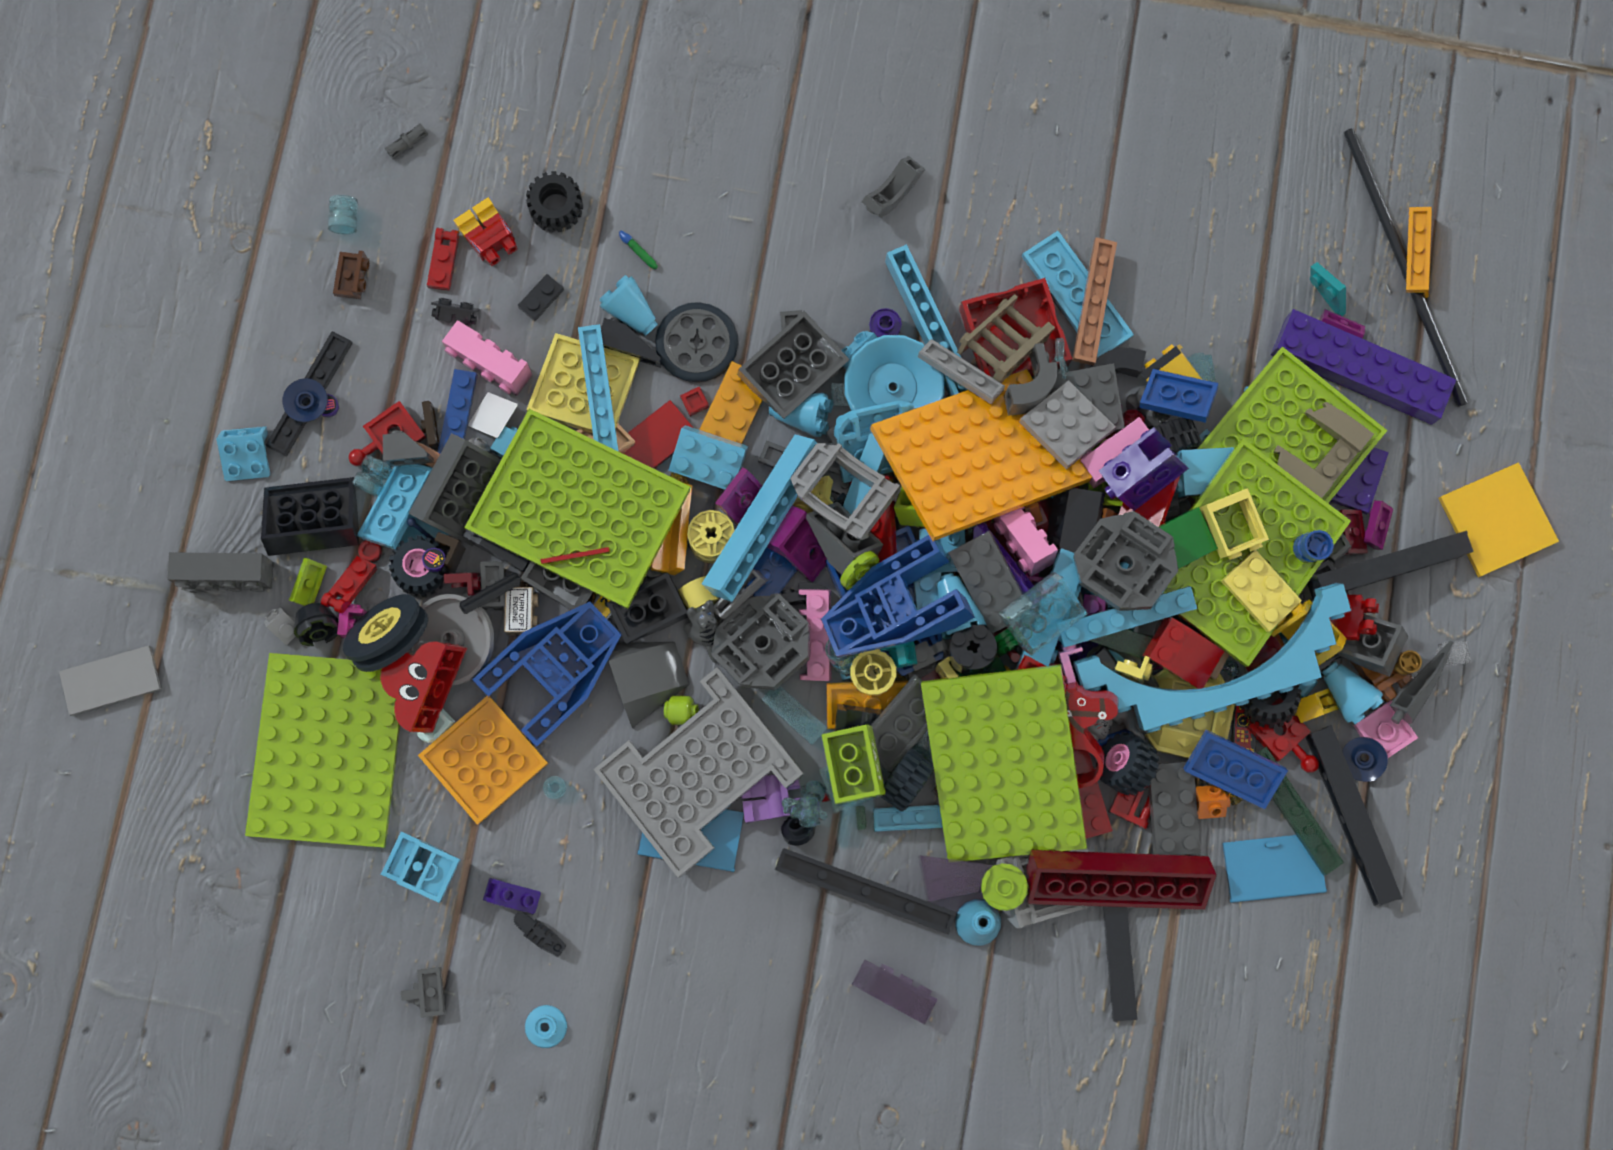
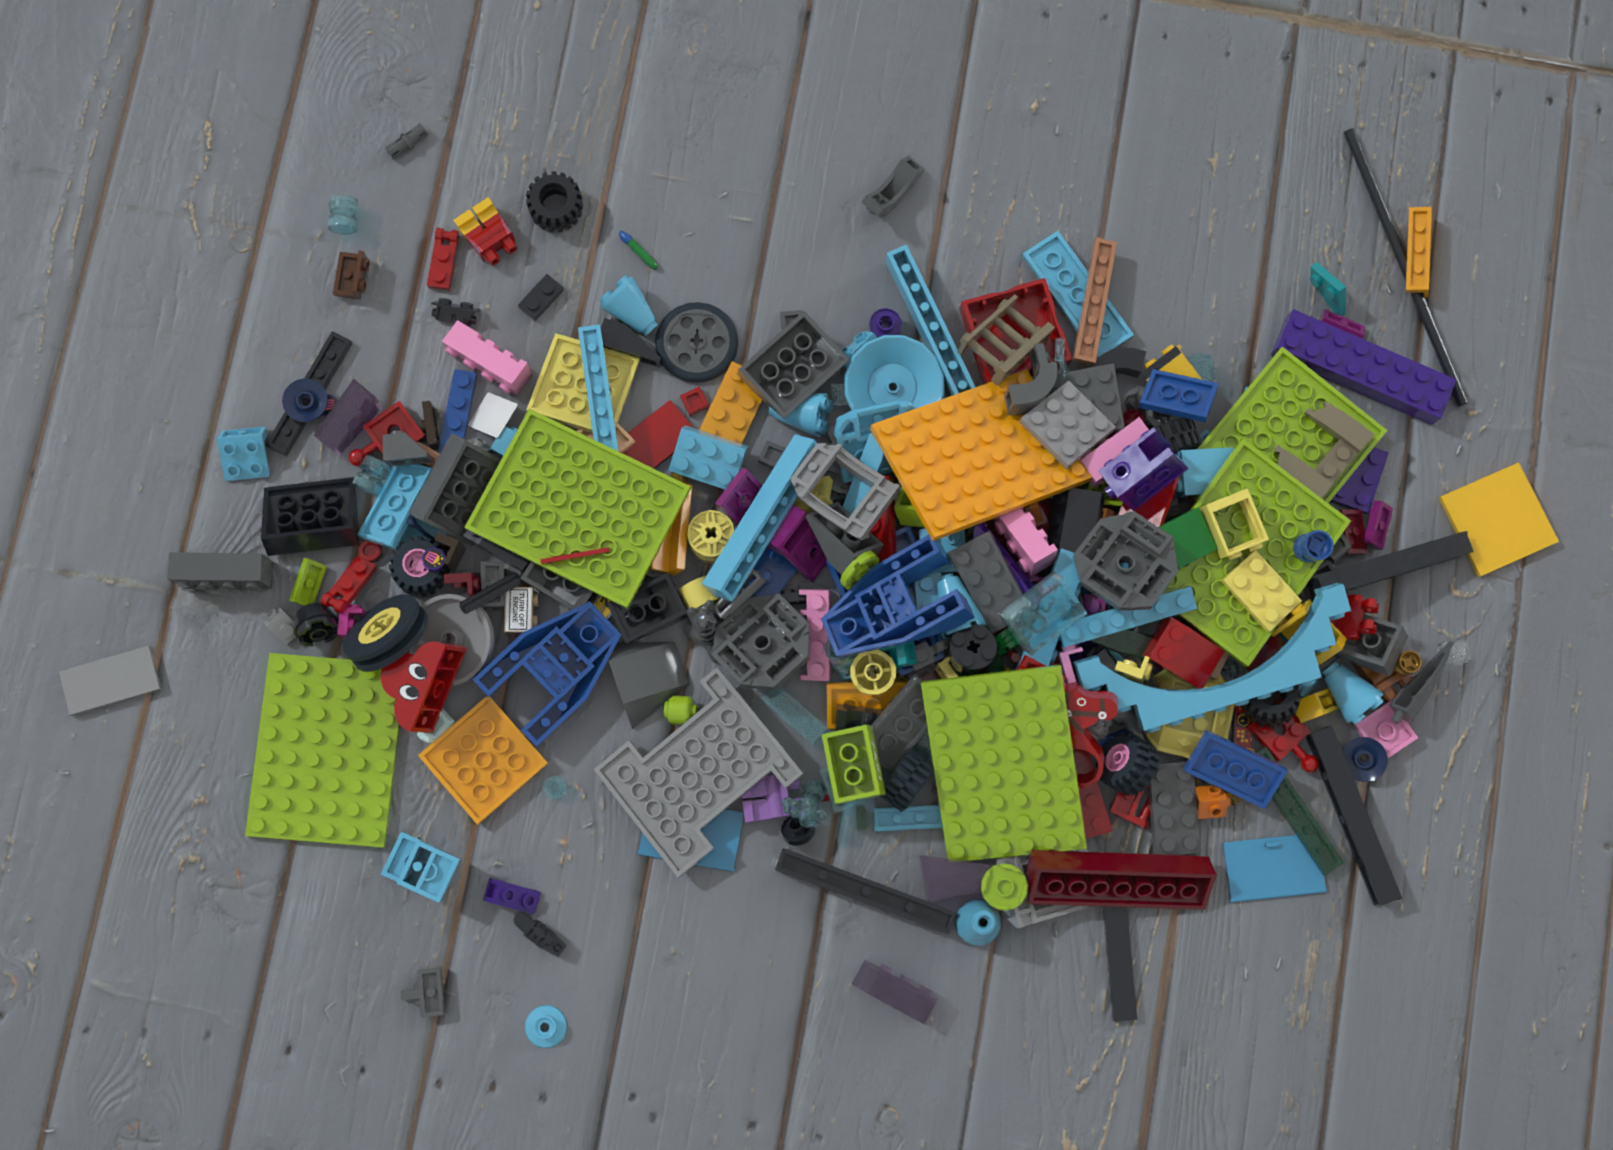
light grey tile [918,339,1005,404] -> none
none -> clear purple wedge [314,379,383,457]

